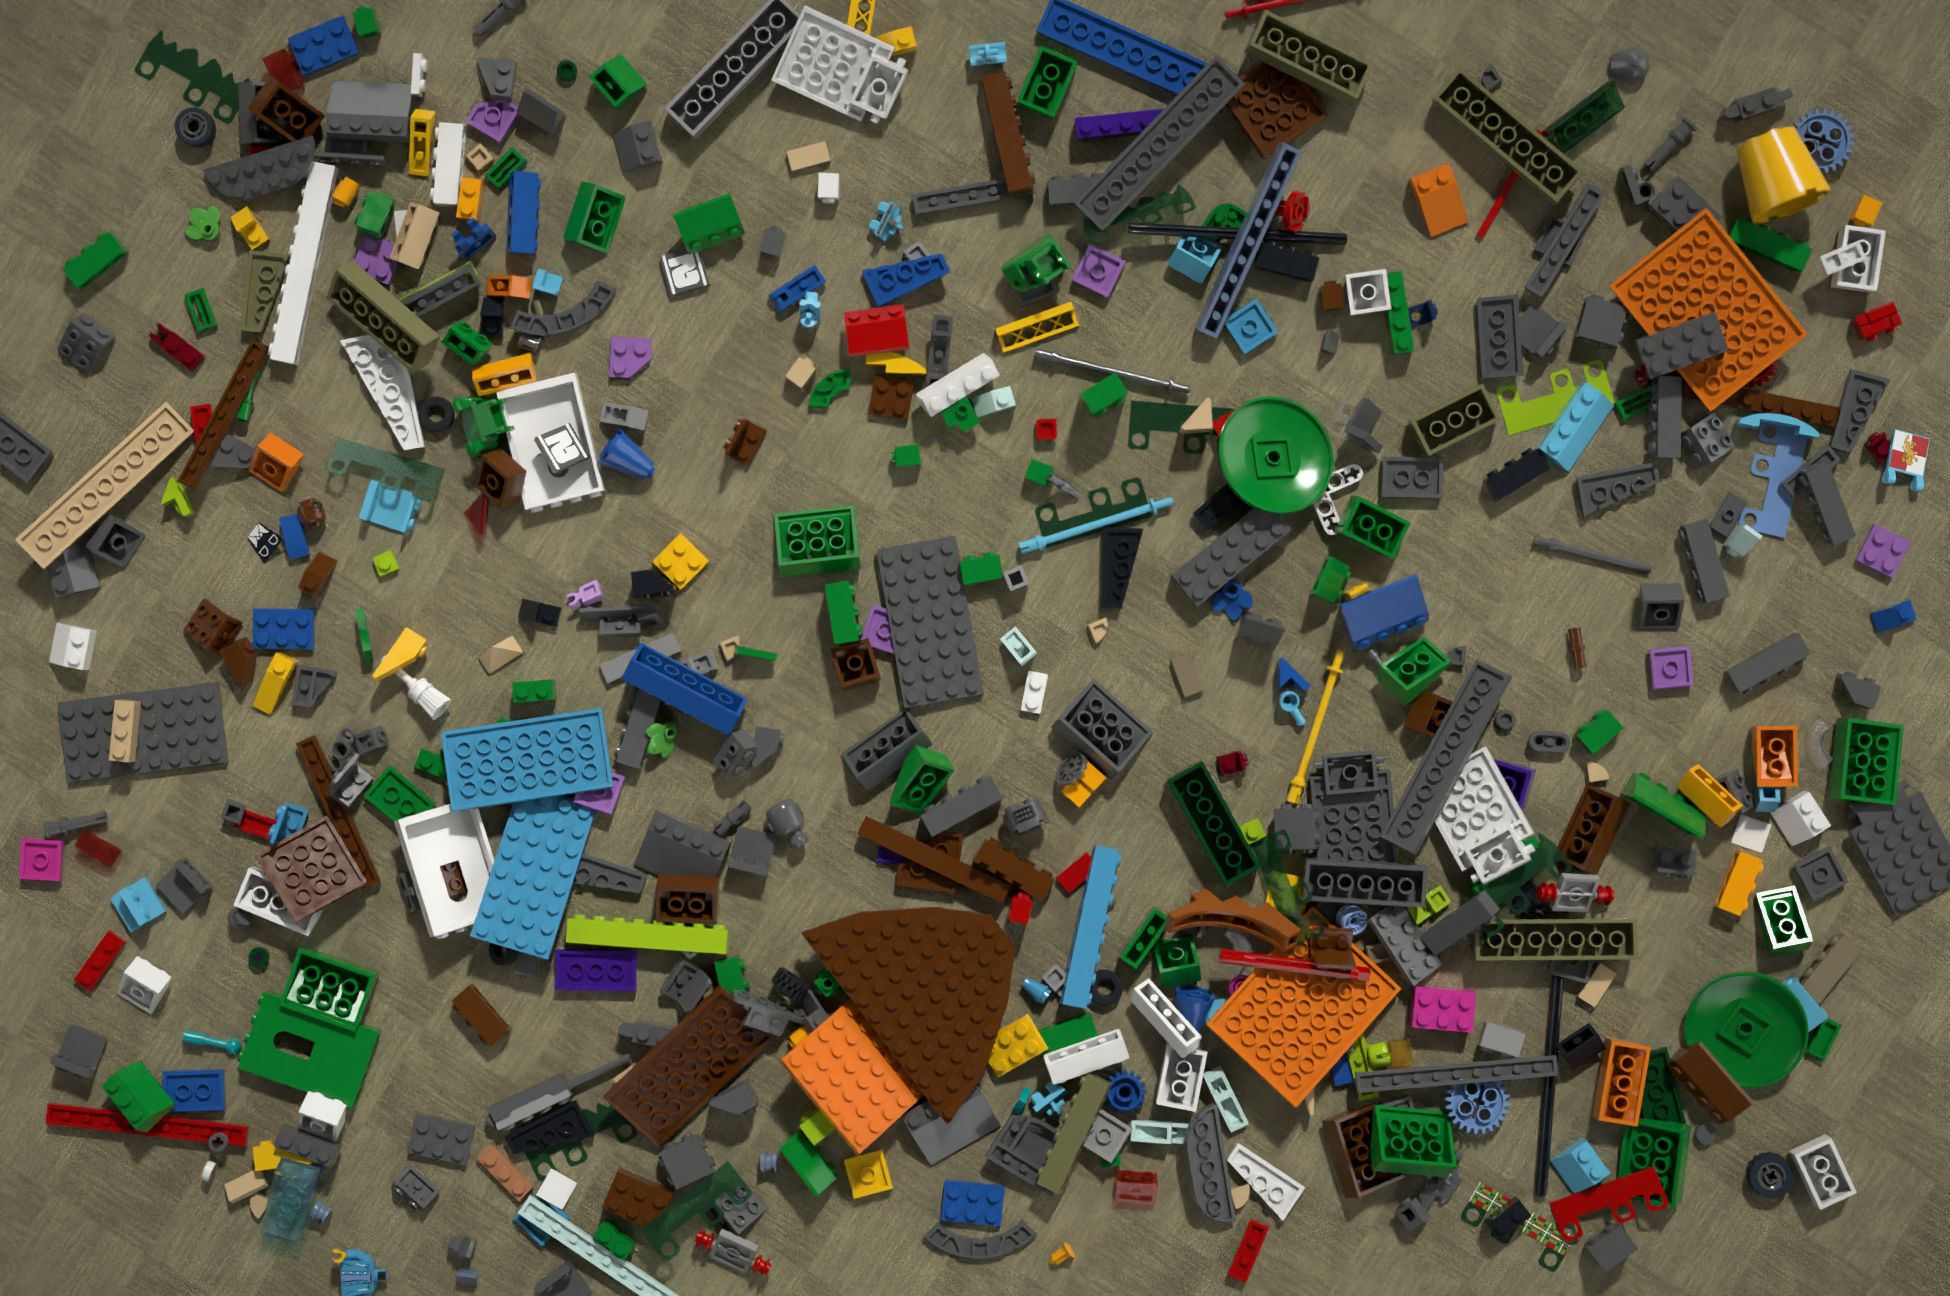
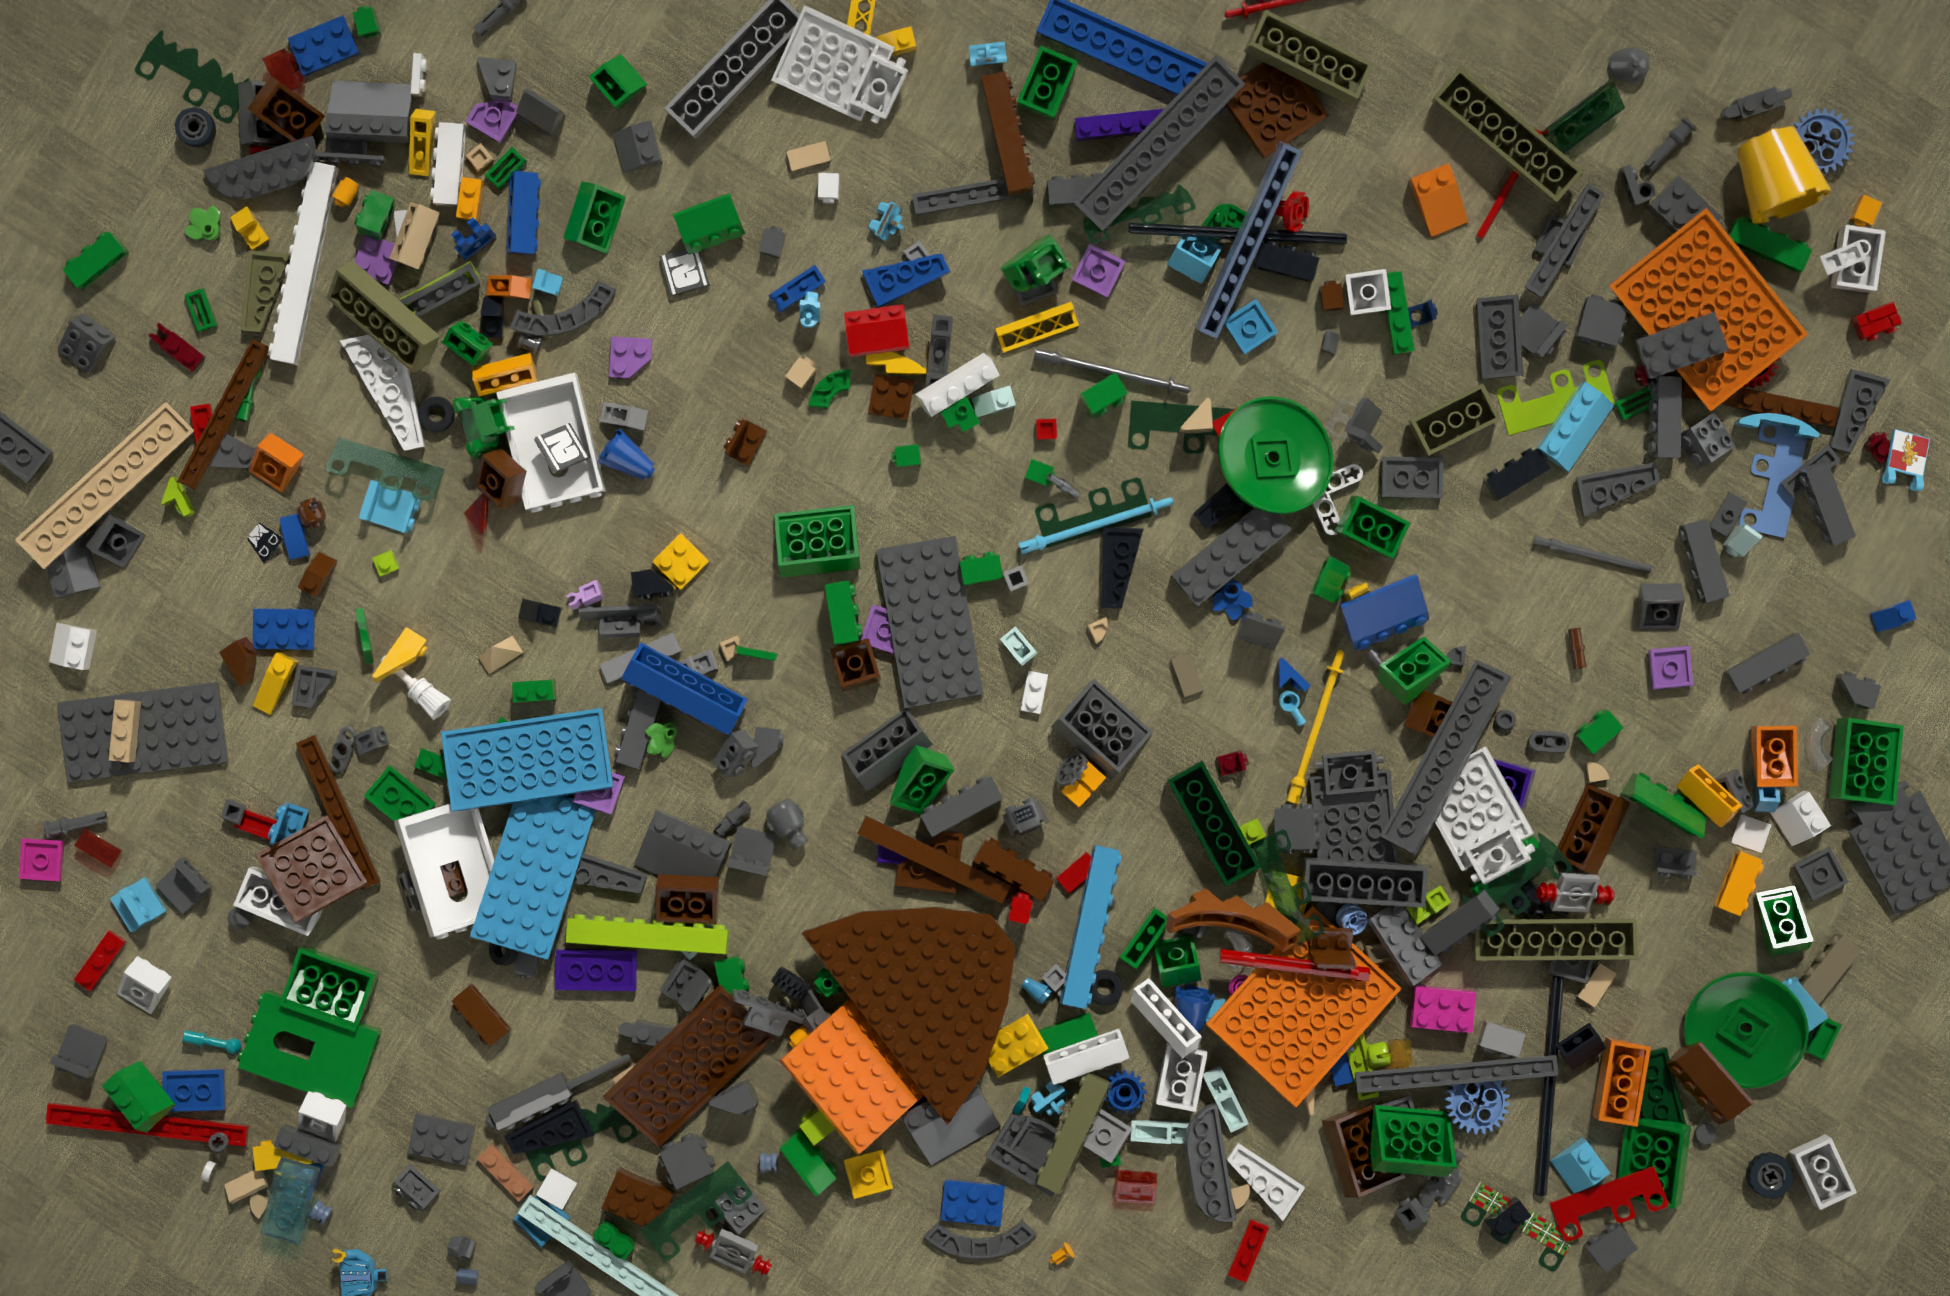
reddish brown bracket [183,599,243,656] -> none
dark green tile [248,947,270,967] -> none
dark grey bracket [328,753,373,809] -> none
dark green tile [557,60,578,81] -> none
dark grey tile [1482,64,1503,91] -> none
medium lavender plate [1855,524,1911,578] -> none

